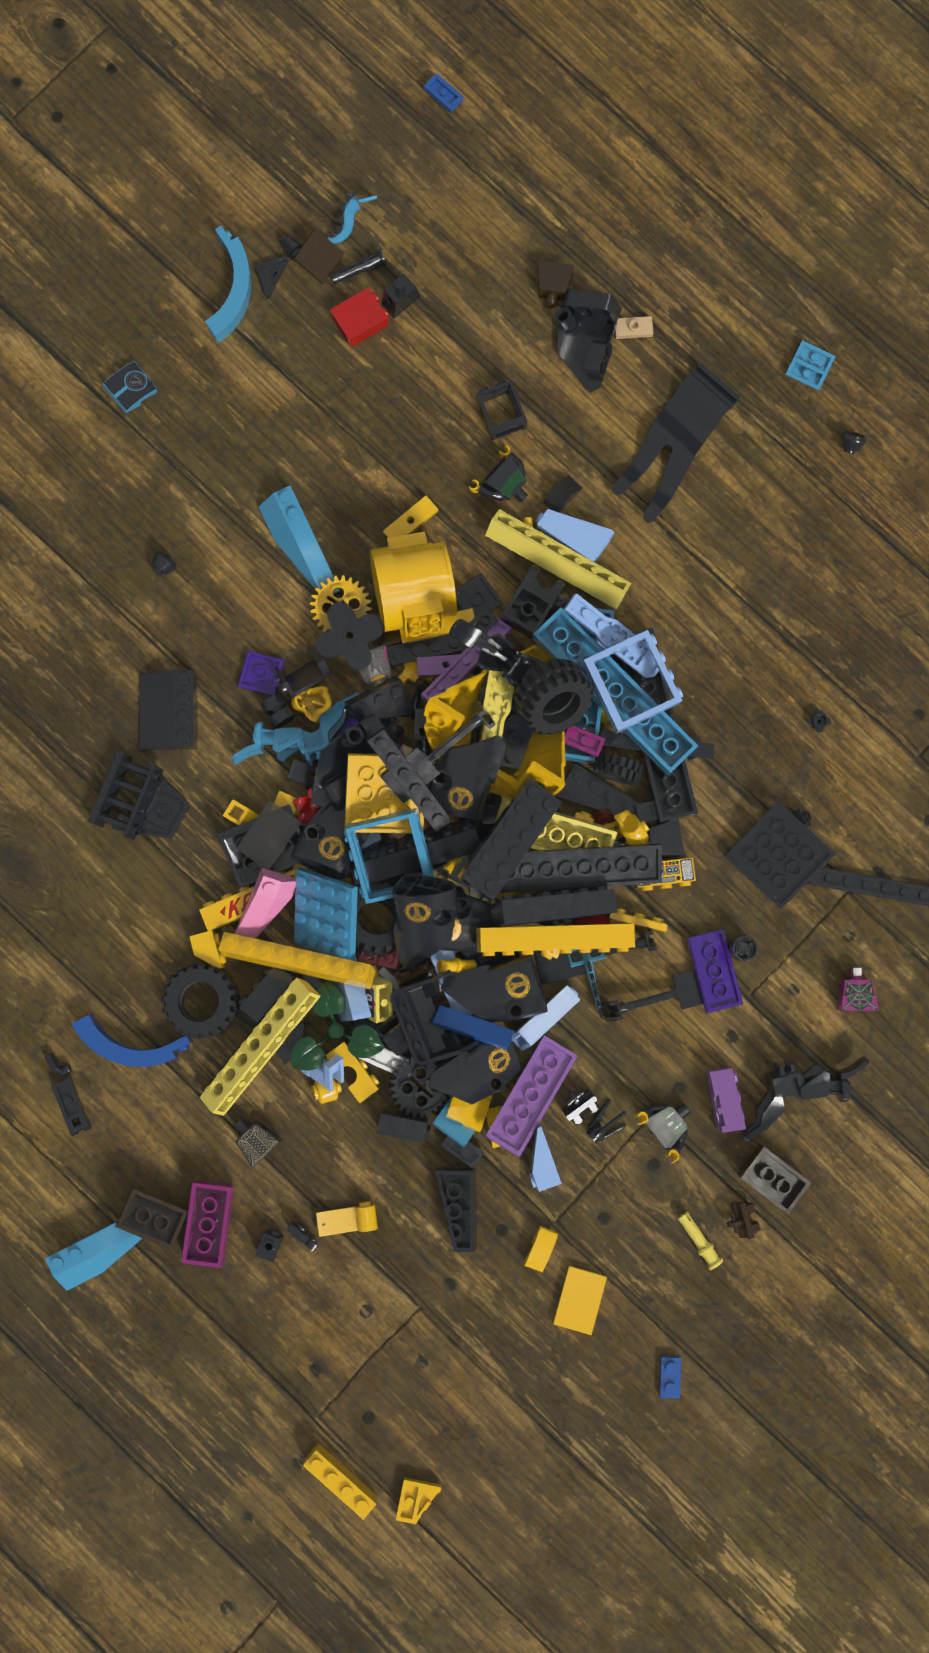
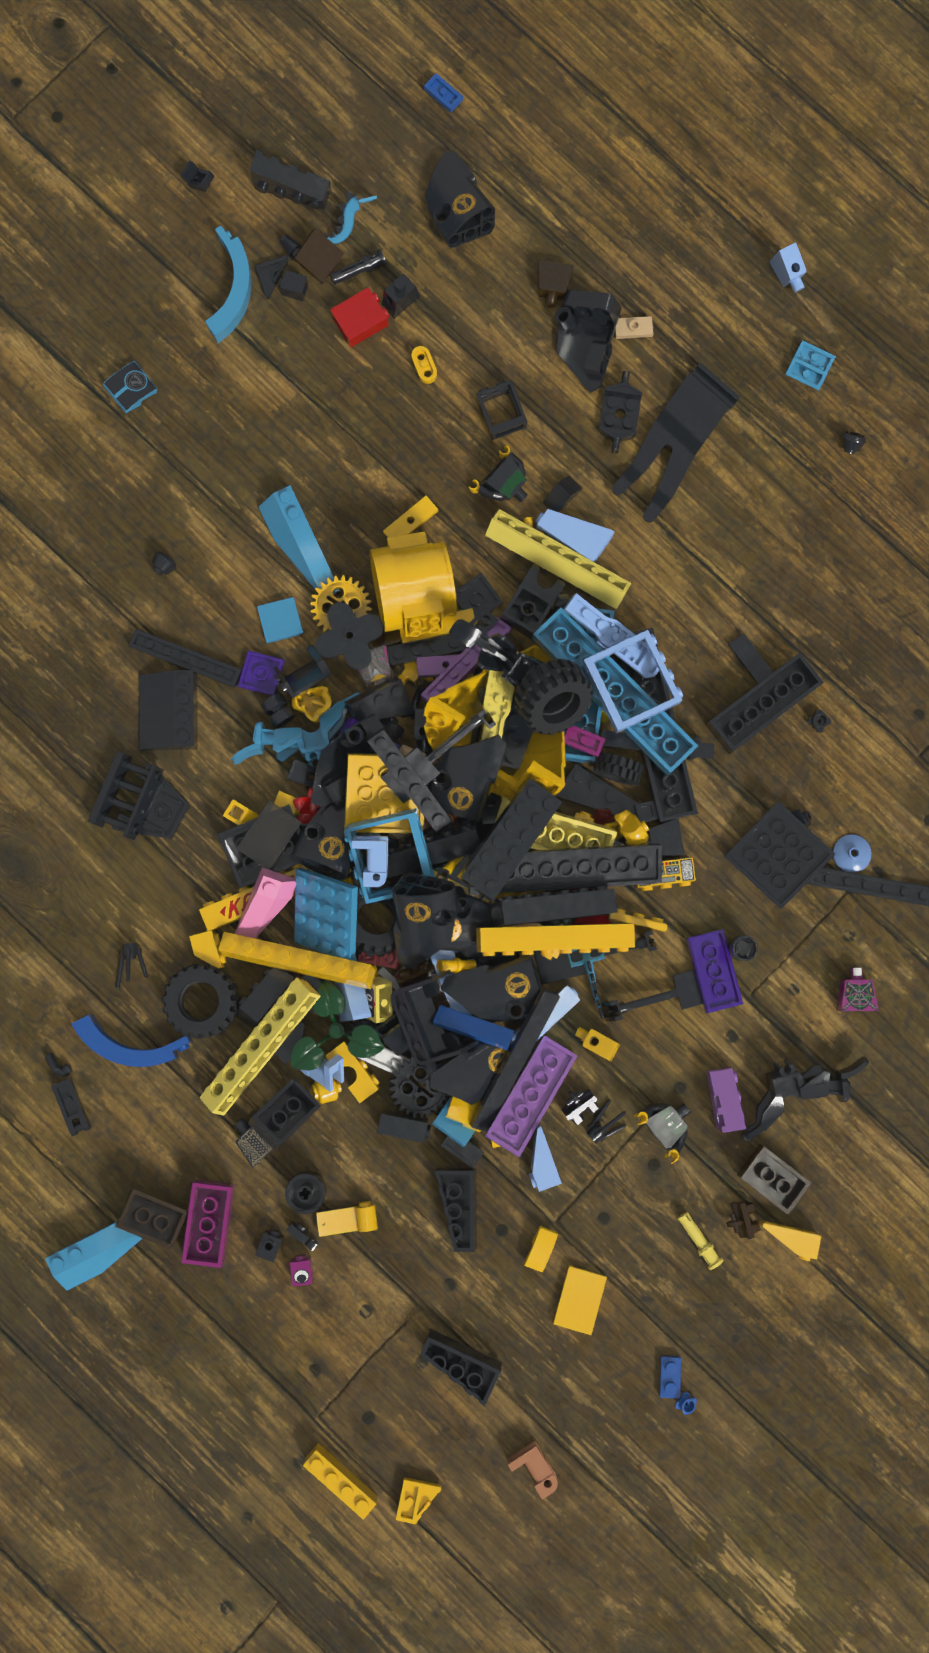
none -> black plant [116,943,148,989]
none -> black plate [129,629,242,688]
none -> black bracket [181,161,215,192]
none -> black brick [248,1078,321,1152]
none -> black wedge [250,150,331,210]
none -> dark azure tile [257,597,304,644]
none -> black brick [278,270,309,301]
none -> black brick [285,1171,327,1214]
none -> magenta brick [290,1254,314,1287]
none -> light blue piece [352,836,388,887]
none -> yellow plate [411,346,437,384]
none -> black wedge [420,1329,502,1407]
none -> black panel [425,151,495,248]
none -> black tile [469,988,560,1132]
none -> nougat piece [507,1440,558,1500]
none -> yellow torso [574,1027,620,1061]
none -> black plate [599,371,642,454]
none -> blue plate [675,1392,697,1415]
none -> black brick [706,653,824,755]
none -> black tile [728,633,773,685]
none -> yellow slope [759,1220,821,1261]
none -> light blue torso [769,243,806,293]
none -> medium blue dish [833,835,871,873]

